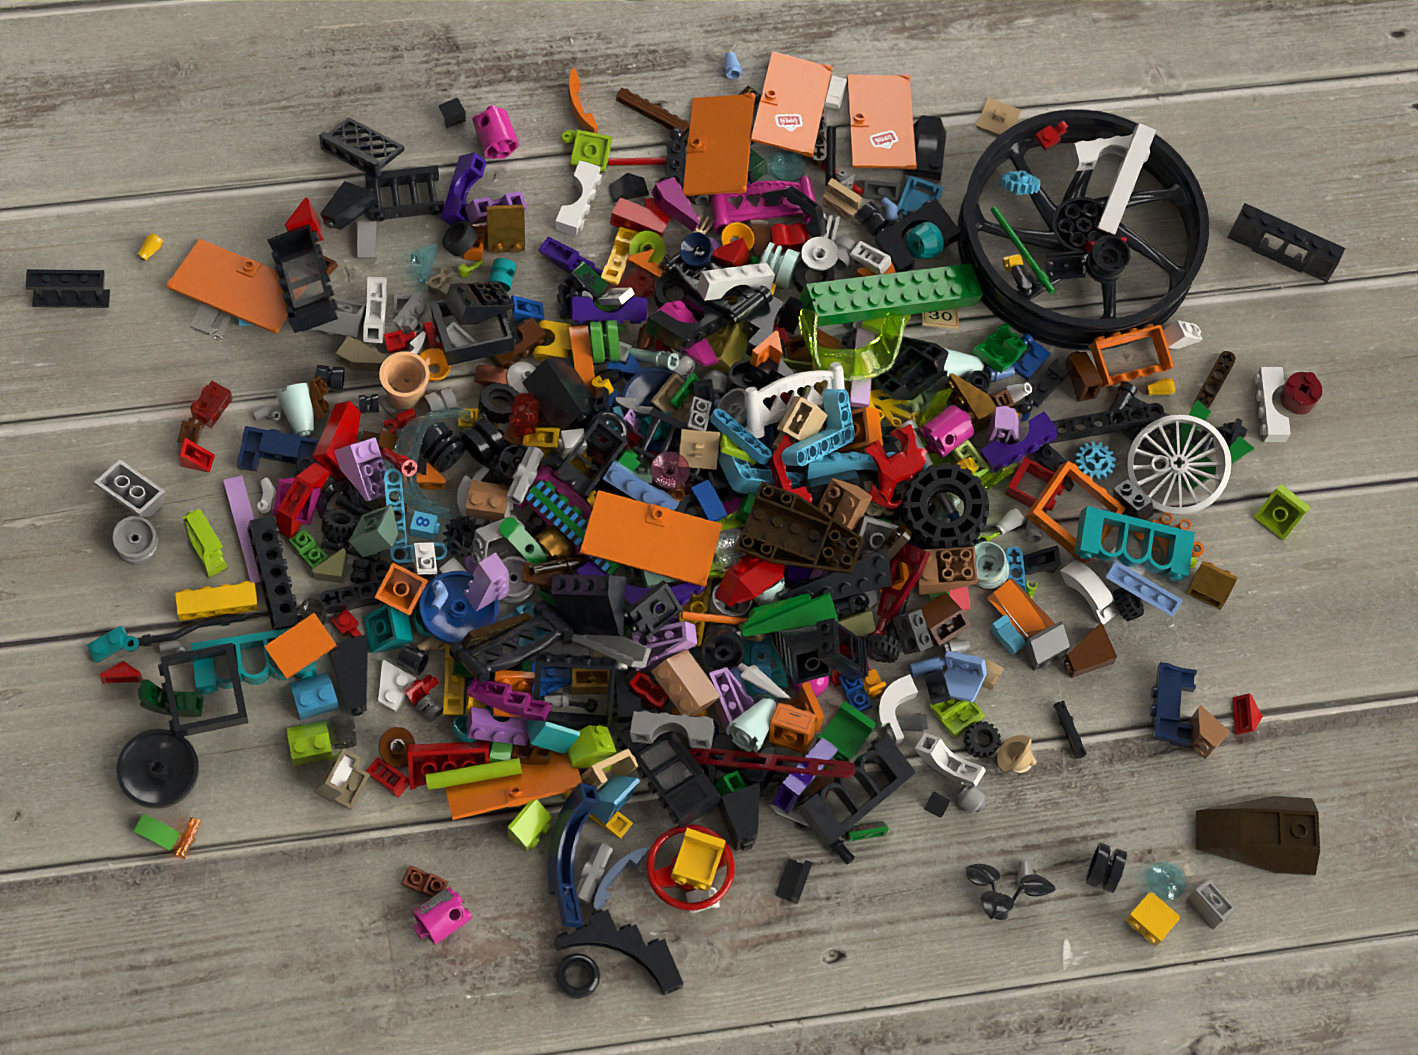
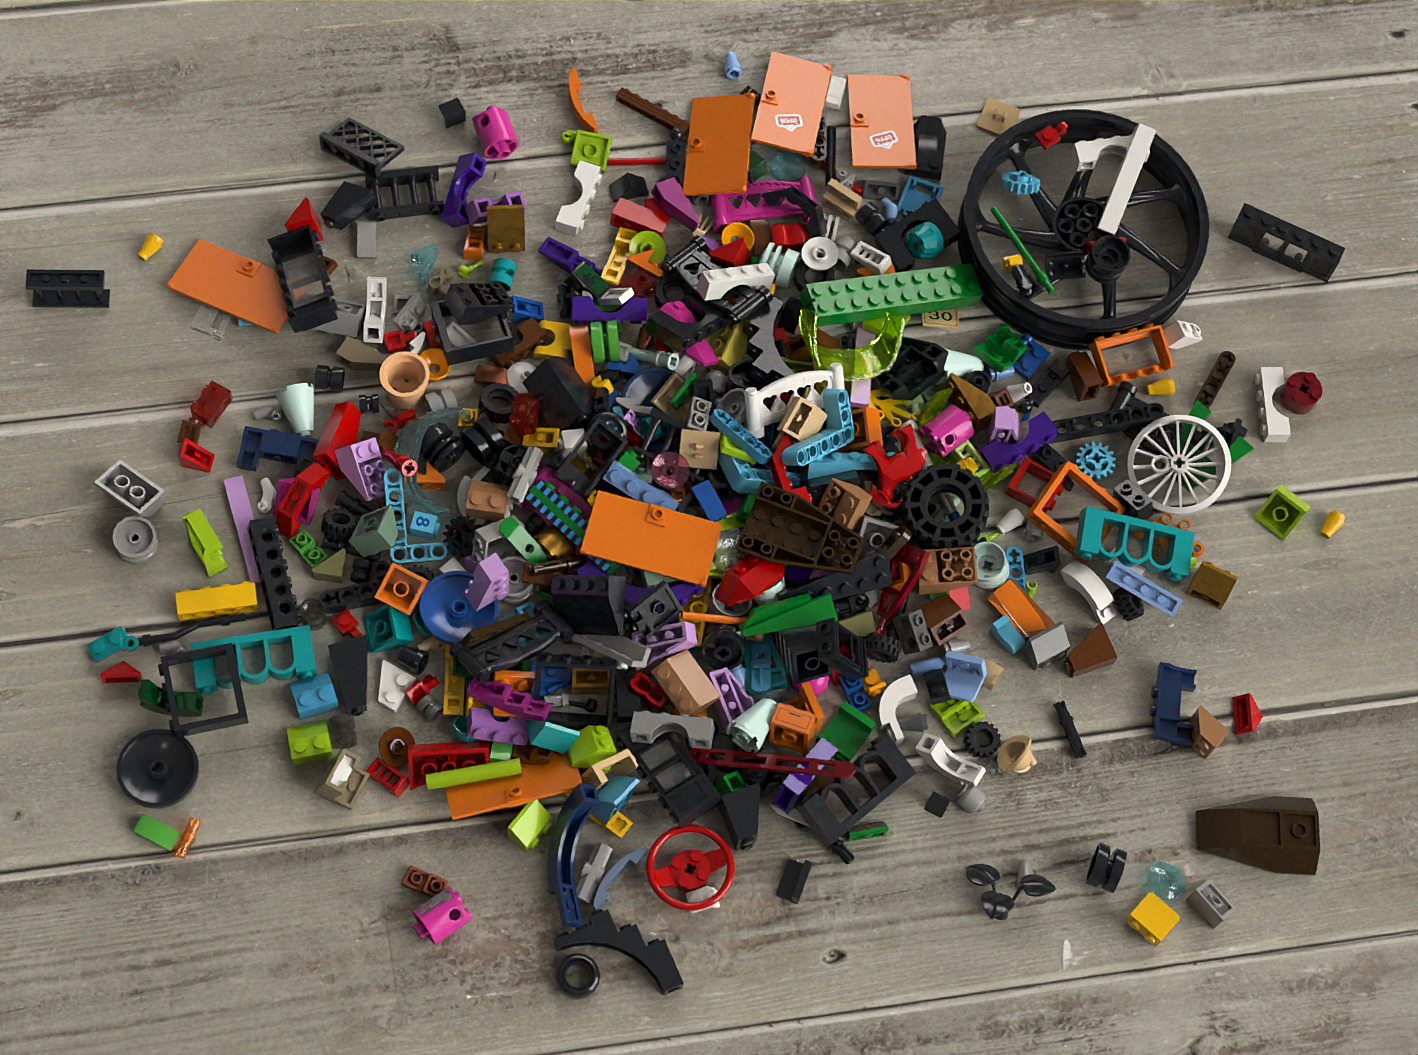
orange tile [264,613,337,679] -> none
reddish brown slope [309,376,331,420] -> none
black helmet [316,479,360,518] -> none
white slope [413,542,437,574] -> none
light blue arm [431,580,448,610] -> none
black tyre [442,220,478,256] -> none
yellow panel [671,828,726,891] -> none
dark blue piece [680,232,713,266] -> none
white bar [738,663,790,698] -> none
orange slope [750,330,782,367] -> none
none -> yellow cone [1320,510,1345,539]

